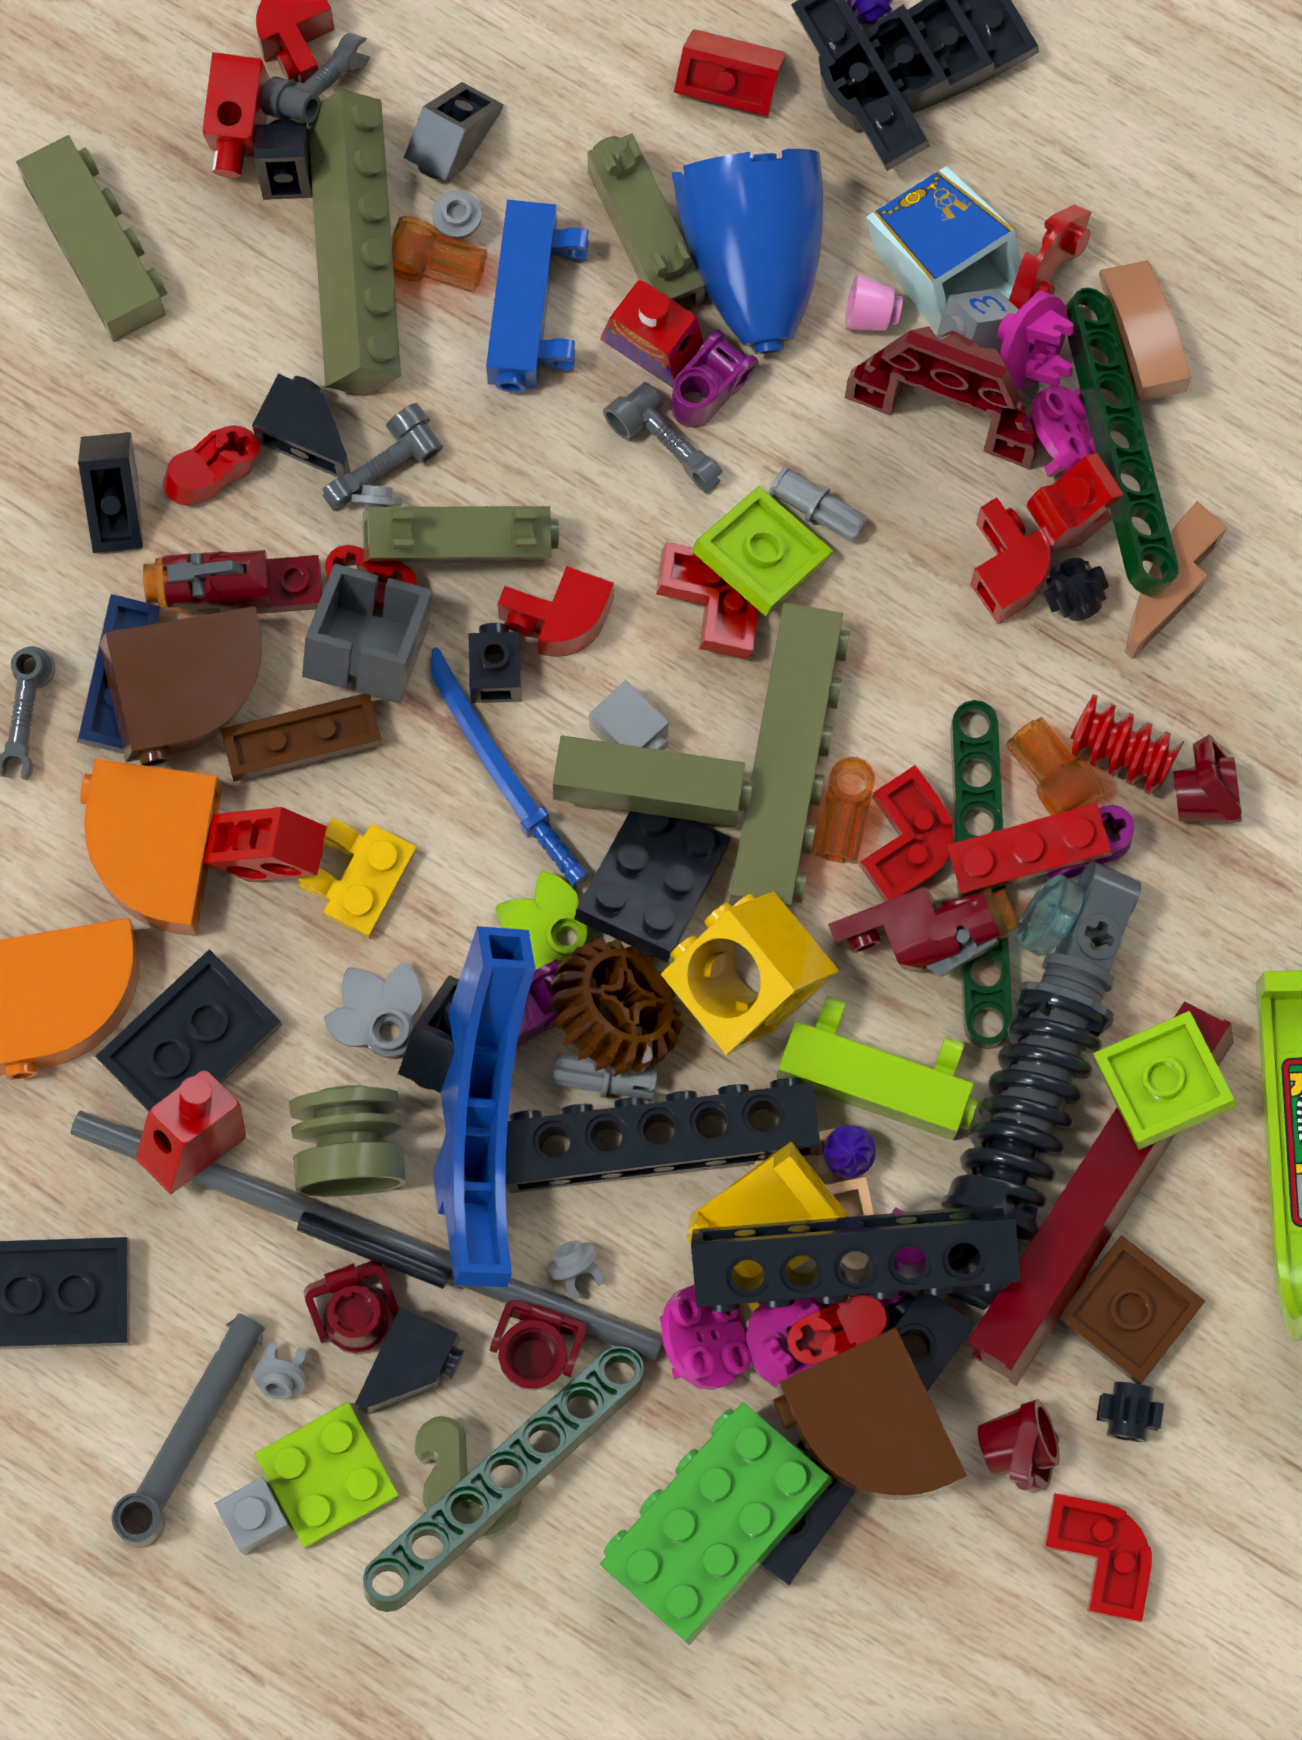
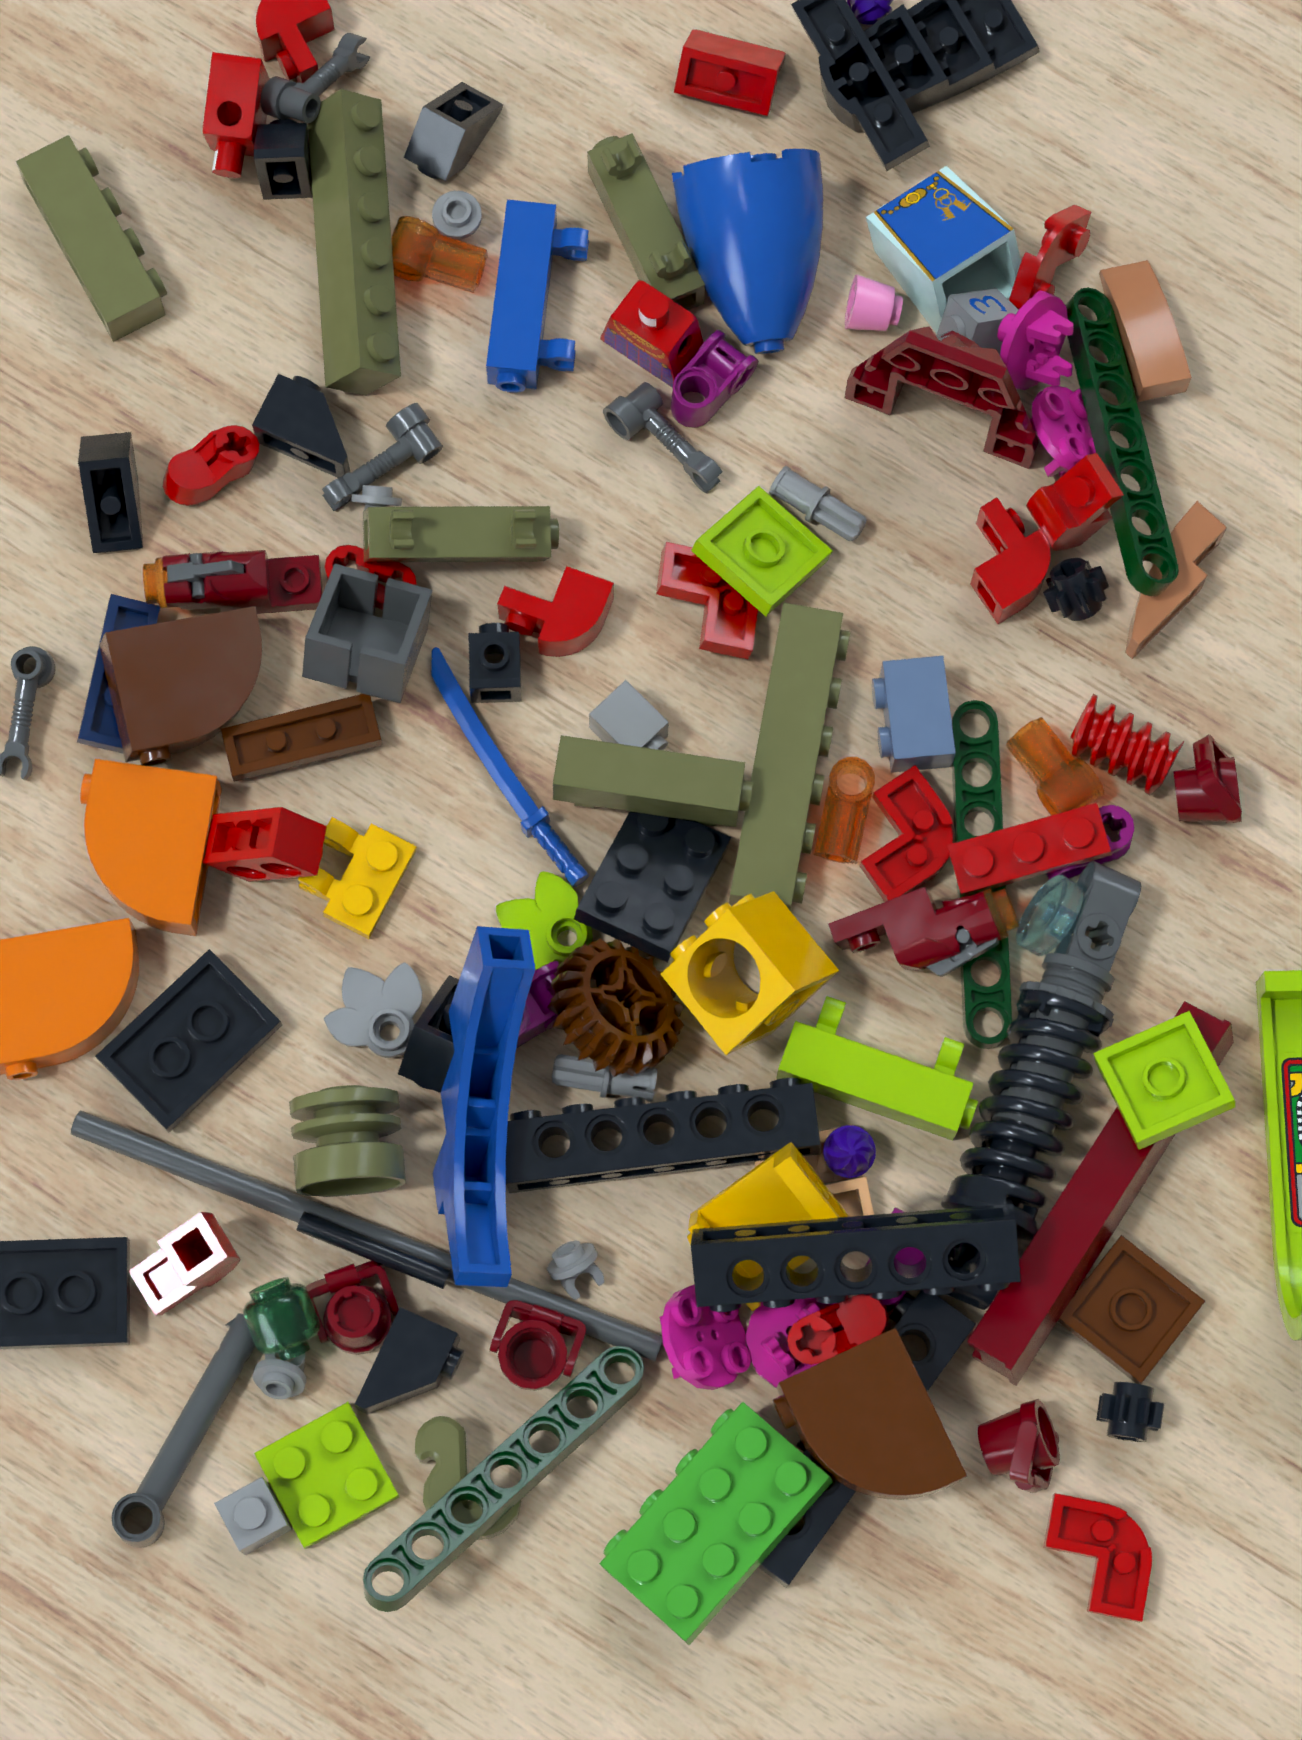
red torso [136,1071,246,1195] -> none
none -> brick [128,1212,241,1316]
none -> clear green head [243,1277,321,1361]
none -> sand blue brick [872,656,956,773]

